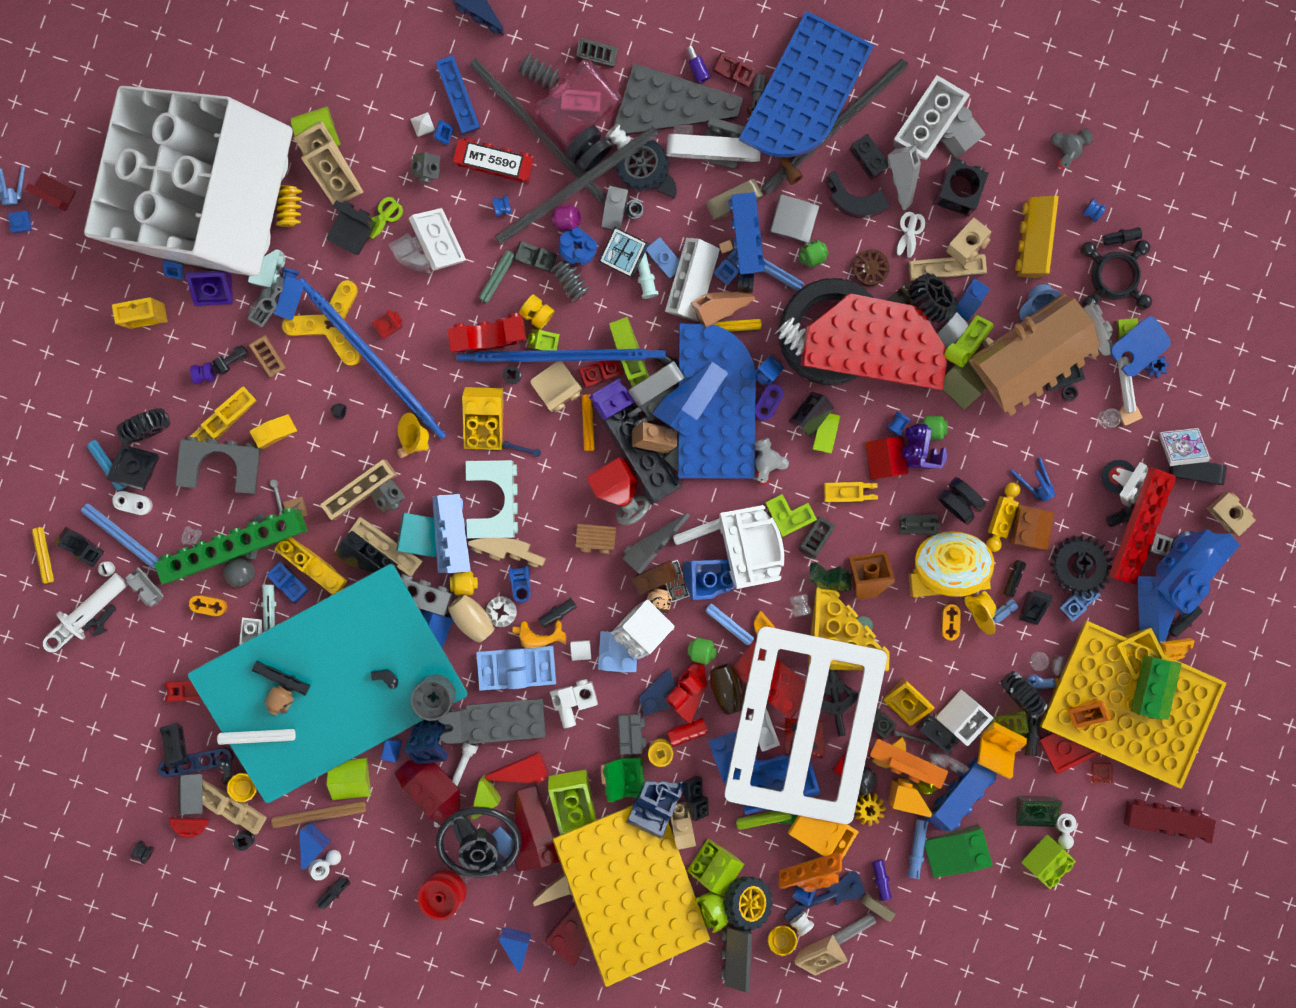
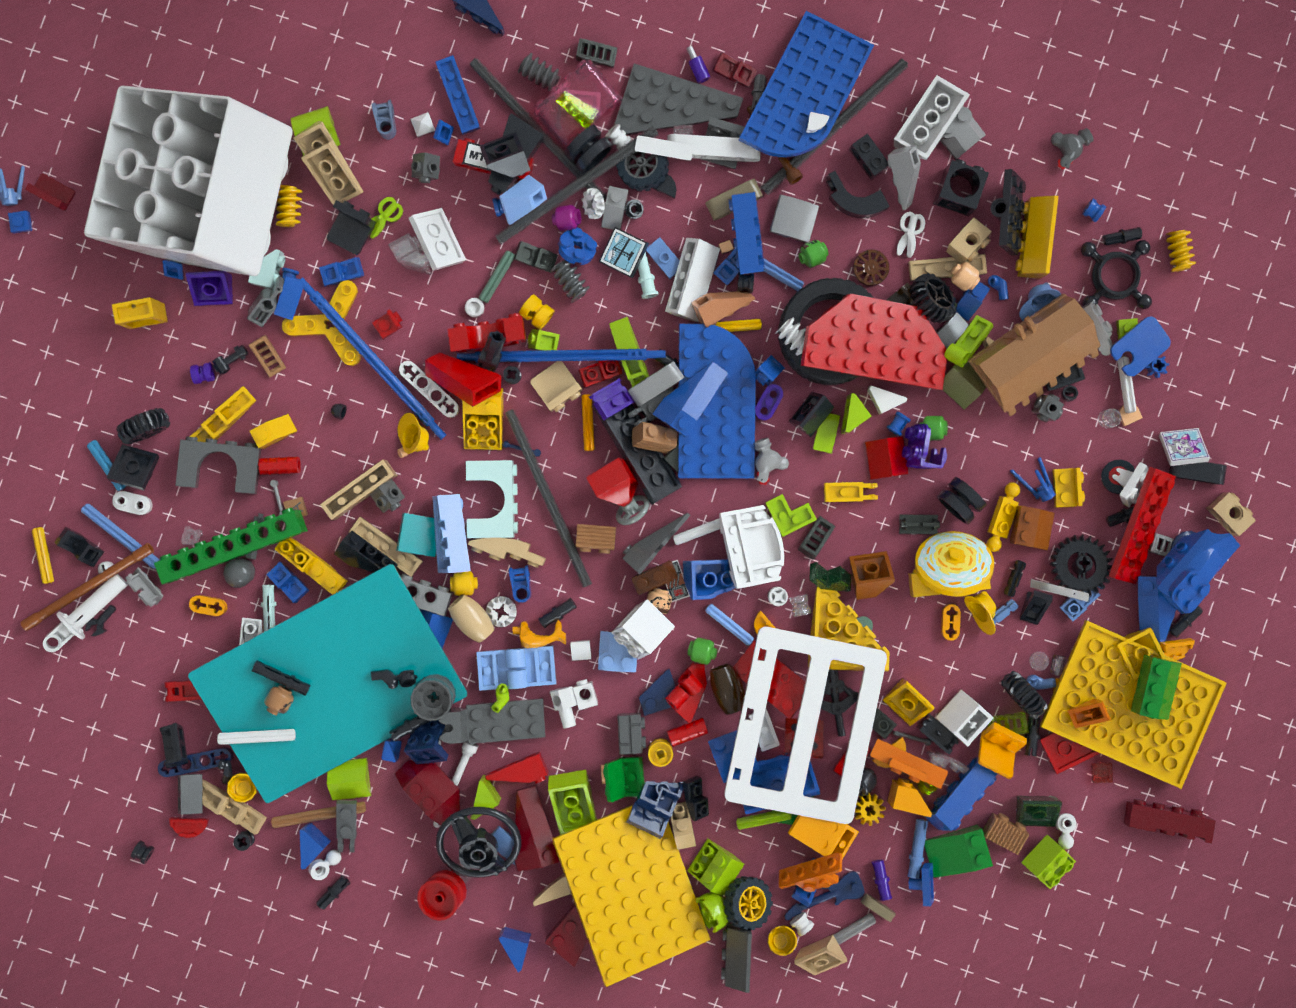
none -> dark orange piece [20,543,154,631]
none -> red axle [258,456,301,475]
none -> blue slope [319,257,364,286]
none -> dark grey hinge [336,800,357,852]
none -> sand blue piece [372,100,397,140]
none -> black pin [389,715,429,742]
none -> black plate [396,670,418,687]
none -> white beam [399,361,460,418]
none -> red slope [425,352,501,407]
none -> white tile [465,298,485,318]
none -> black piece [478,331,506,372]
none -> black slope [480,132,531,177]
none -> black slope [488,113,544,196]
none -> lime arm [491,683,509,713]
none -> light blue slope [499,175,547,225]
none -> dark grey axle [505,409,592,587]
none -> clear neon green slope [556,91,598,128]
none -> white gear [581,188,605,219]
none -> white sticker [635,135,694,161]
none -> white wheel [768,587,788,606]
none -> white tile [806,112,829,133]
none -> lime slope [841,393,871,434]
none -> white slope [867,386,907,415]
none -> blue tile [909,863,934,907]
none -> light nougat head [951,262,980,291]
none -> medium nougat brick [983,813,1029,855]
none -> blue arm [988,275,1009,300]
none -> black plate [990,169,1026,256]
none -> white sticker [1030,579,1089,602]
none -> dark grey brick [1031,394,1064,423]
none -> yellow bracket [1052,468,1085,508]
none -> yellow piece [1166,230,1196,272]

